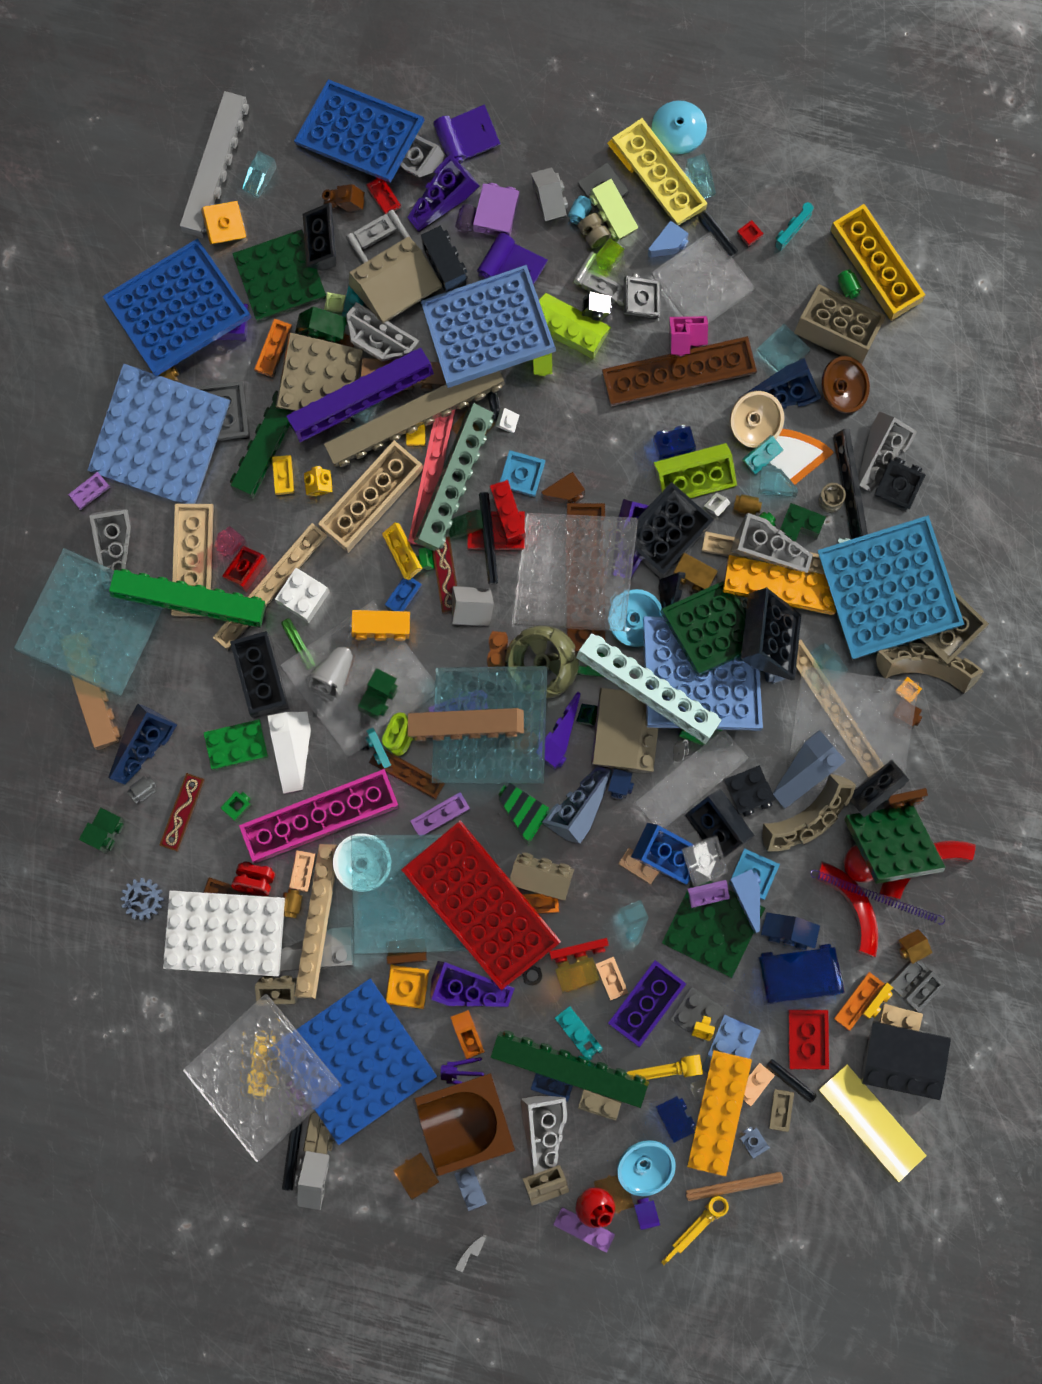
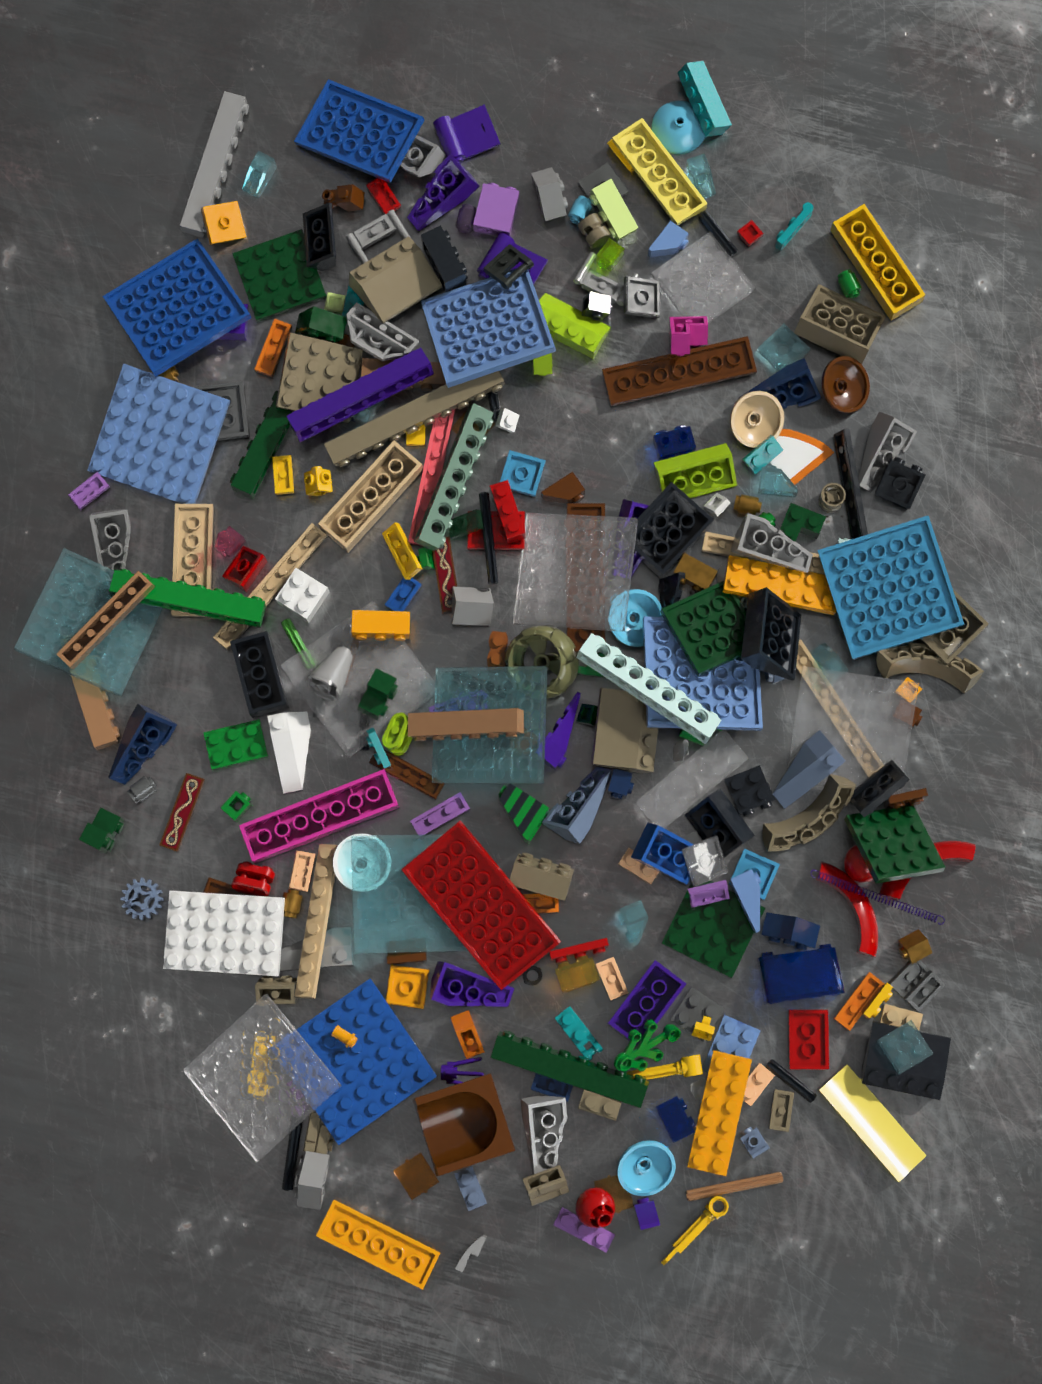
none -> medium nougat brick [56,571,155,669]
none -> light orange plate [316,1199,441,1290]
none -> light orange pin [331,1025,358,1048]
none -> pearl dark grey plate [484,244,534,290]
none -> green plant [614,1020,681,1071]
none -> teal brick [677,61,732,137]
none -> clear light blue plate [877,1020,933,1075]

